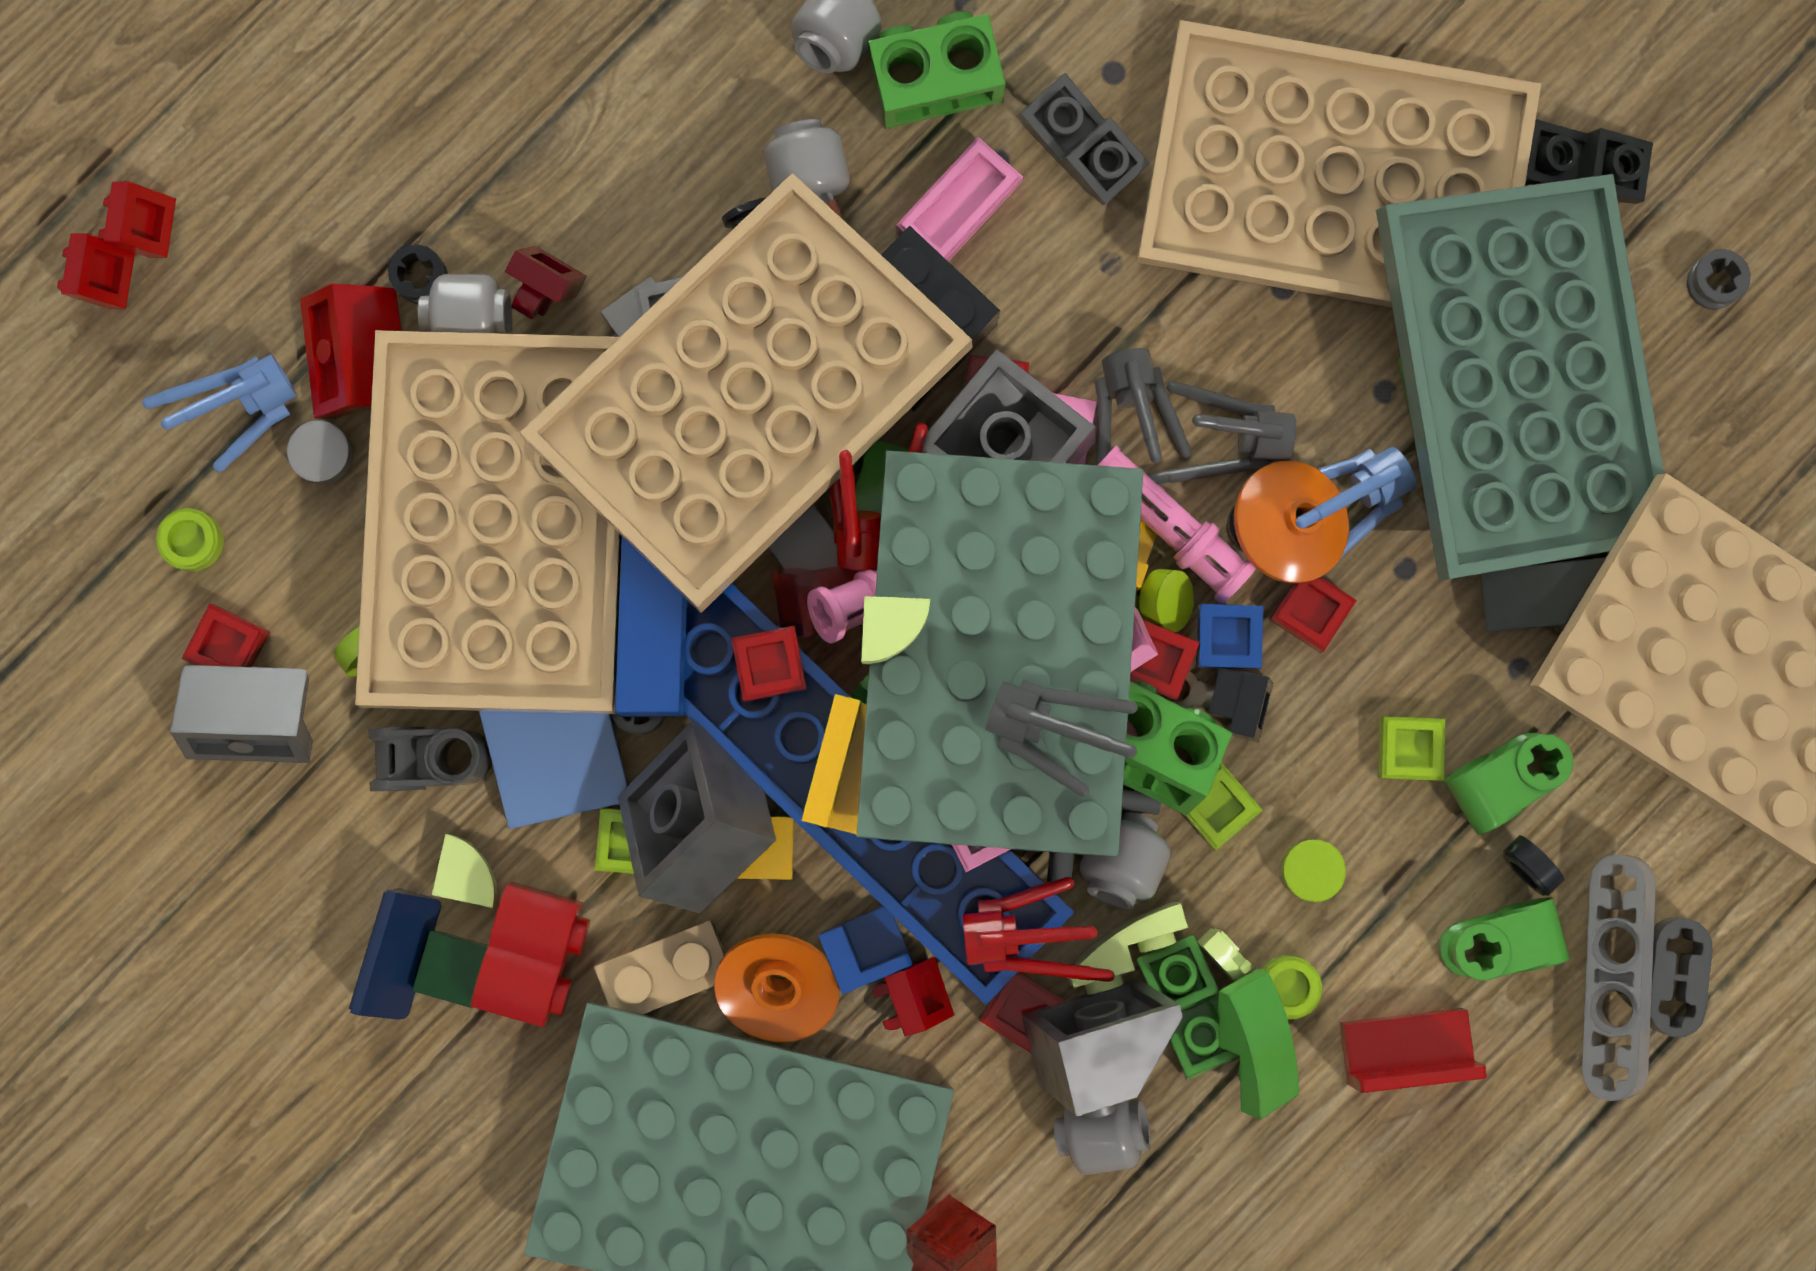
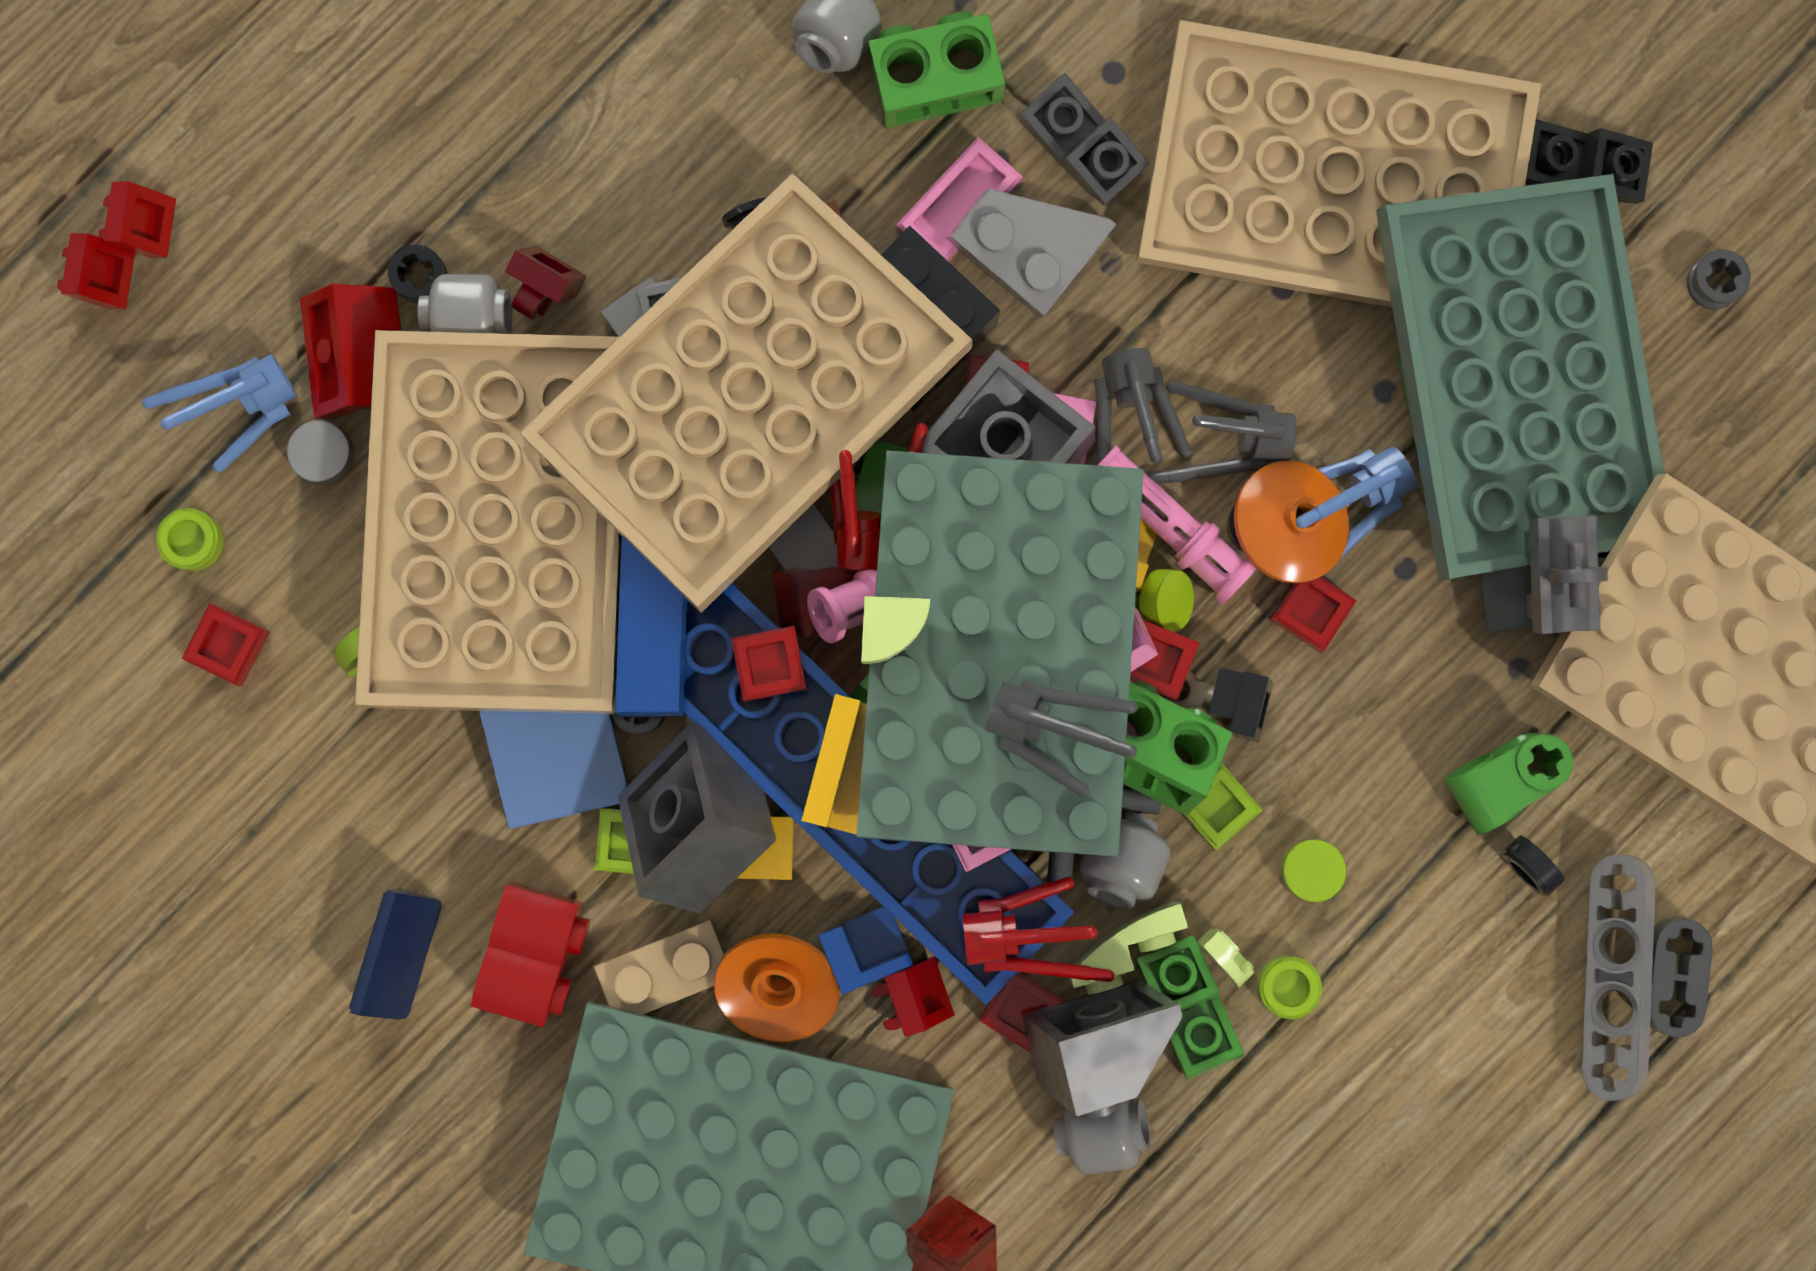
panel [170,665,313,763] -> none
dark grey piece [368,727,492,792] -> none
dark green tile [412,930,488,1008] -> none
yellowish green tile [432,834,498,908] -> none
light grey head [764,119,850,203] -> none
blue tile [1196,604,1263,670] -> none
bright green slope [1217,968,1299,1120] -> none
red panel [1340,1008,1487,1093] -> none
lime tile [1378,716,1446,781] -> none
bright green piece [1438,897,1570,981] -> none
none -> light grey wing [946,189,1117,317]
none -> flat silver hips [1524,515,1608,634]

